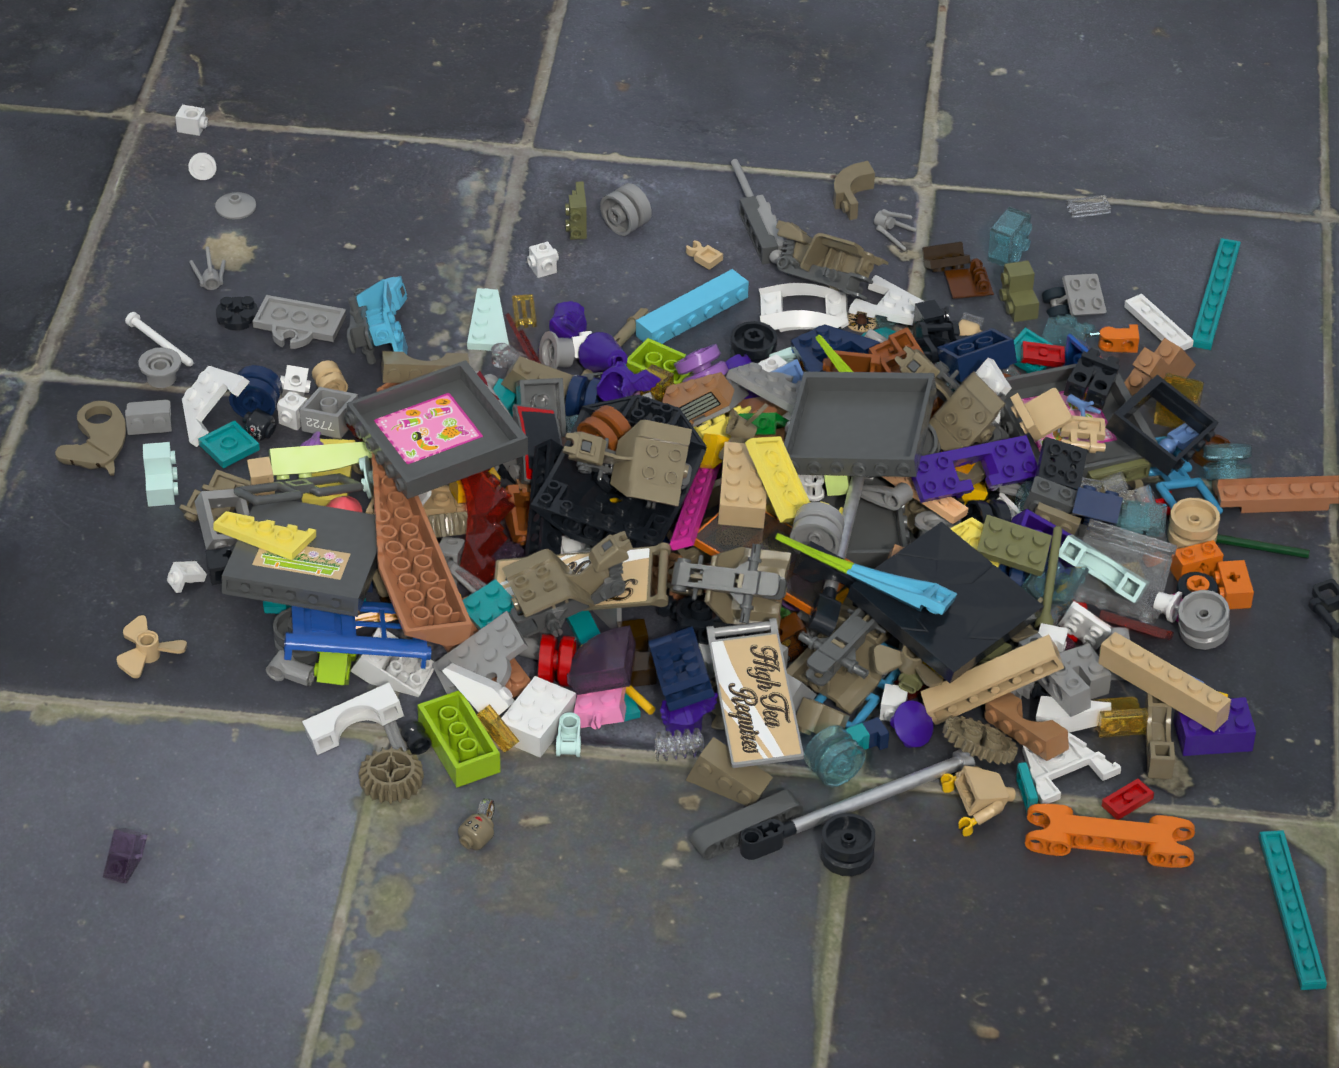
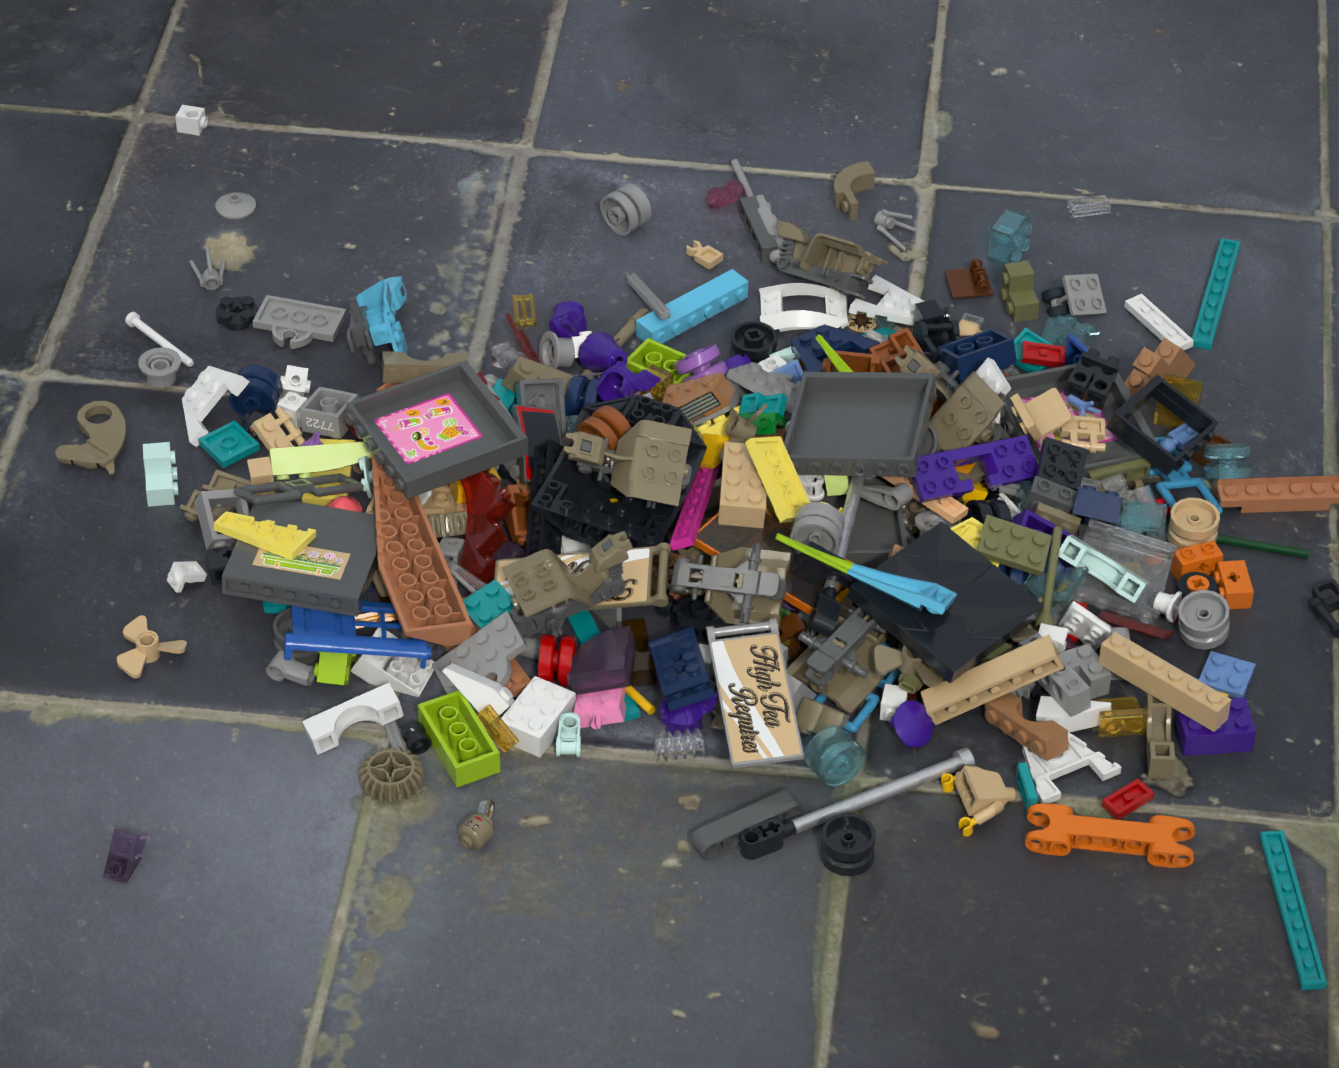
light grey bracket [125,400,172,435] -> none
white piece [188,153,217,180] -> none
tan wheel [312,360,348,392] -> none
light aqua wing [467,288,509,352] -> none
white brick [527,242,559,278] -> none
olive plate [565,181,587,240] -> none
dark tan wedge [686,737,773,806] -> none
dark blue leg [842,717,889,755] -> none
dark brown bracket [922,241,971,272] -> none
dark tan gear [942,716,1018,765] -> none
orange leg [1098,324,1139,353] -> none
none -> tan plate [251,407,305,451]
none -> light grey axle [626,272,670,320]
none -> clear pink plate [706,179,746,208]
none -> teal slope [739,392,788,417]
none -> medium blue plate [1199,651,1256,698]

